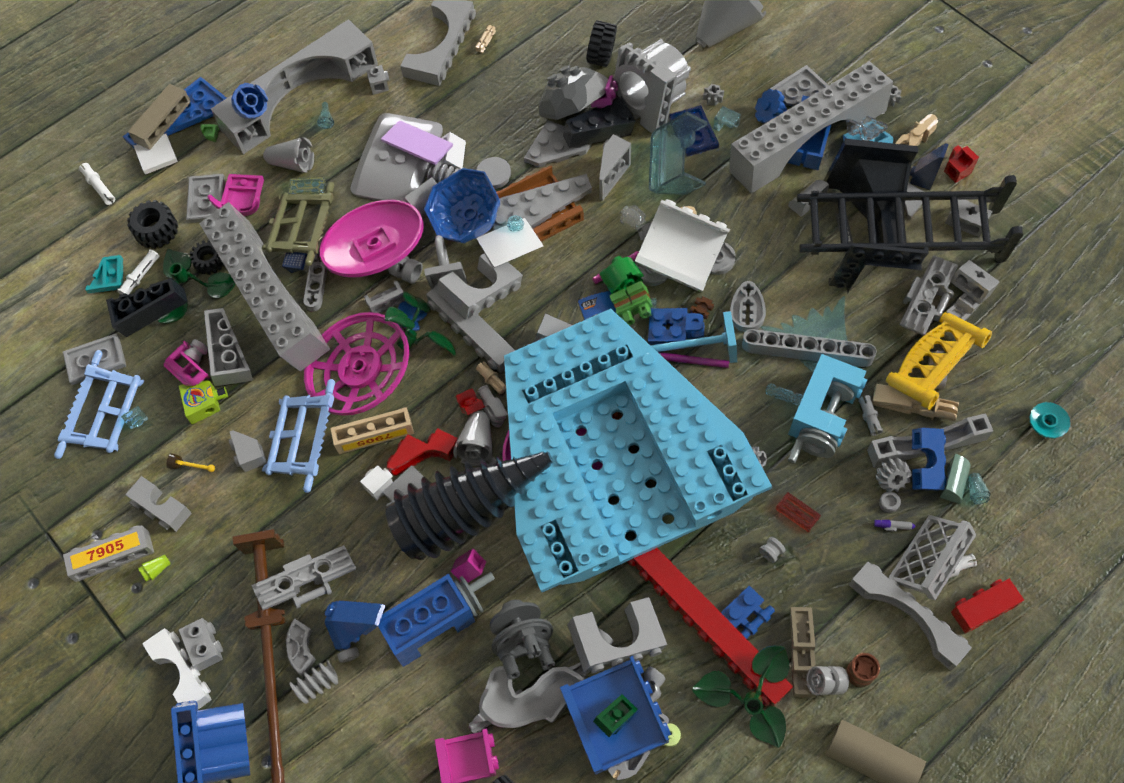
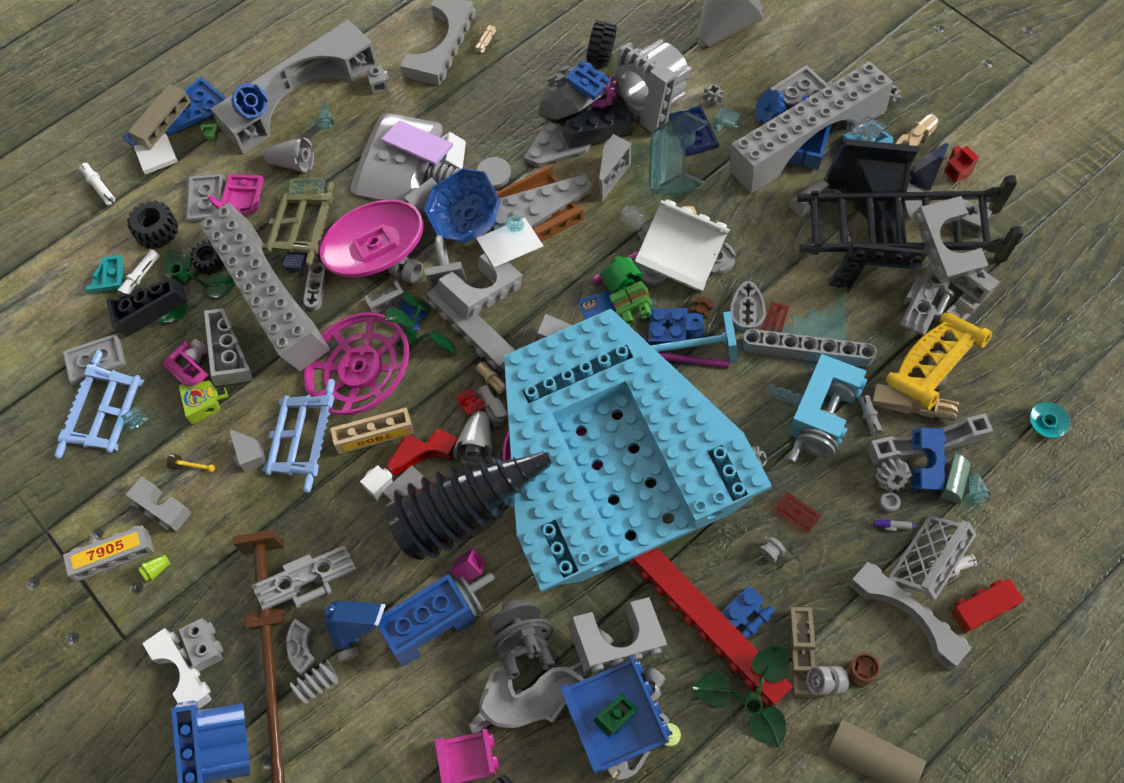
none -> blue plate [565,60,611,101]
none -> clear red tile [763,301,789,333]
none -> light grey arch [913,196,988,282]

